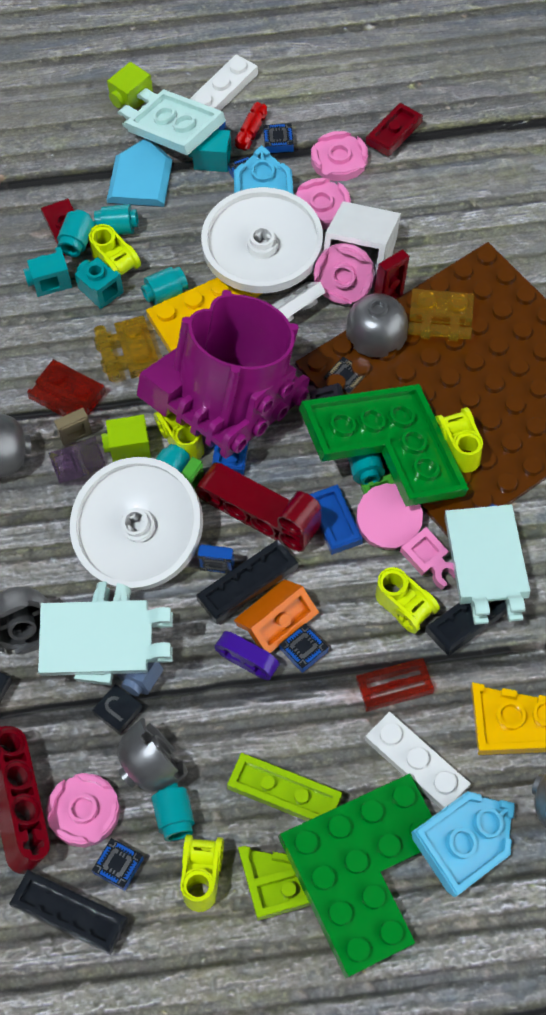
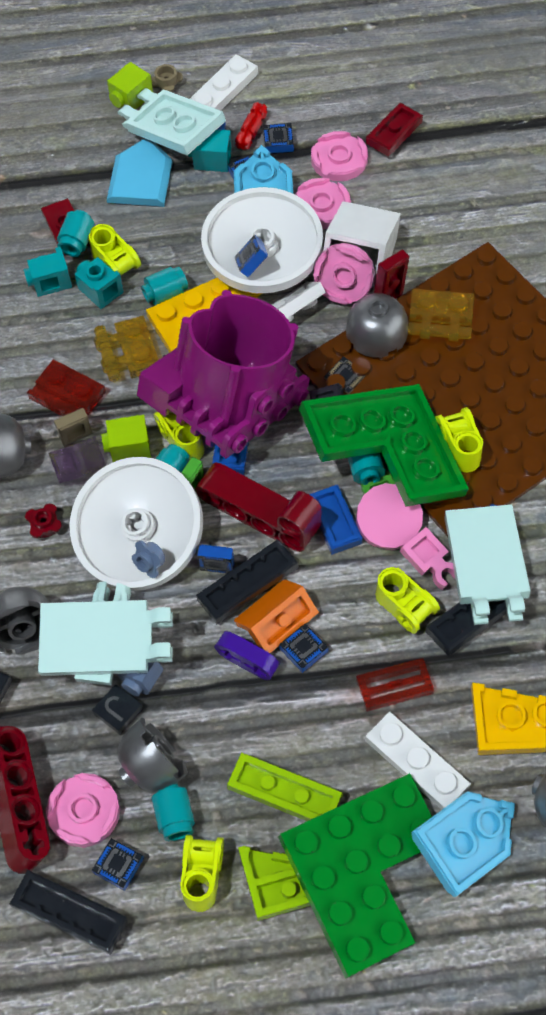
teal brick [94,204,139,235] -> none
none -> dark red plate [25,503,62,538]
none -> sand blue plate [132,540,165,578]
none -> dark tan plate [151,64,183,92]
none -> tile [235,235,268,277]

